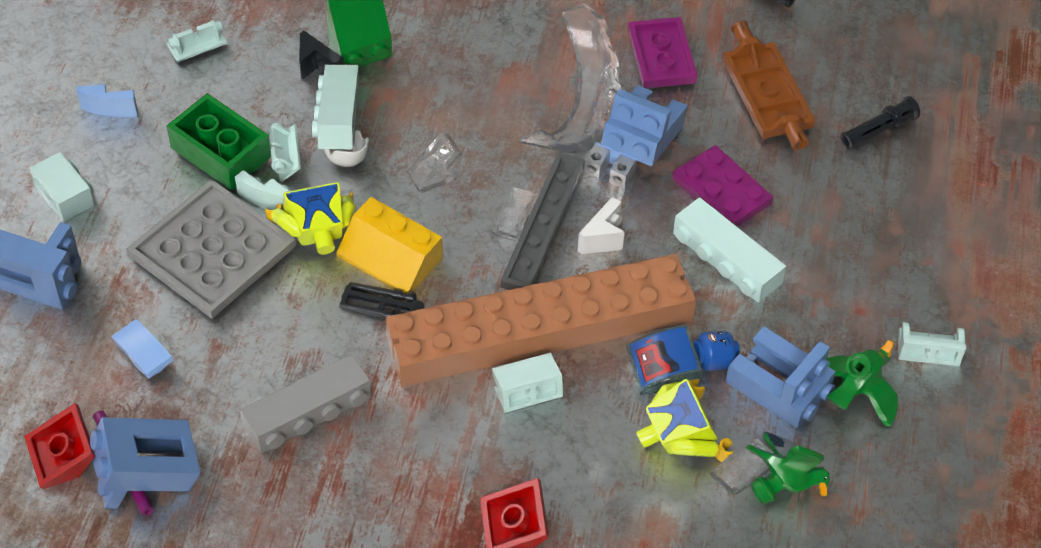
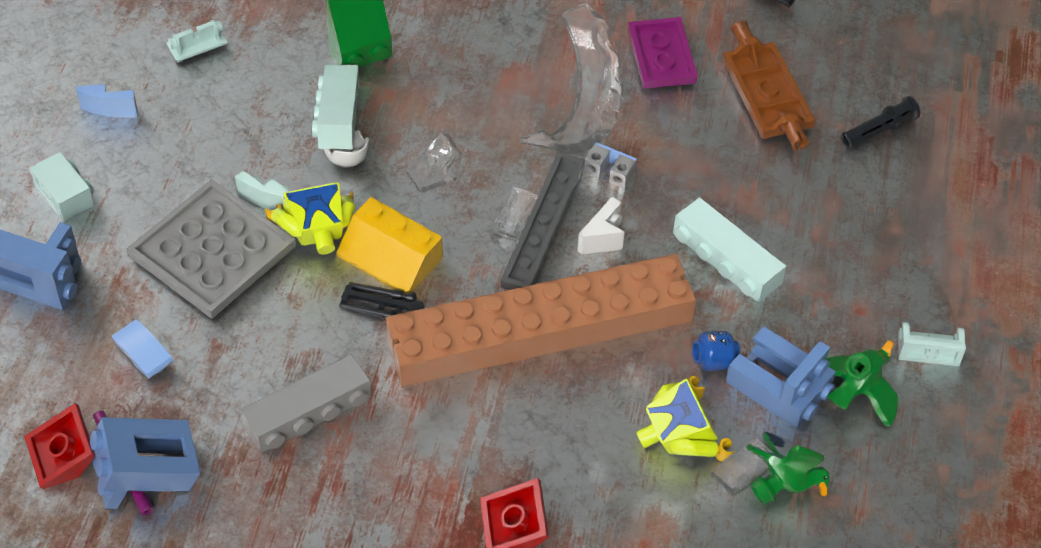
green brick [166,93,271,191] -> none
light aqua hinge [268,123,301,183] -> none
black slope [299,30,343,79] -> none
light aqua hinge [492,352,563,413] -> none
medium blue brick [601,85,688,166] -> none
slope [626,324,702,395] -> none
magenta plate [673,145,773,227] -> none

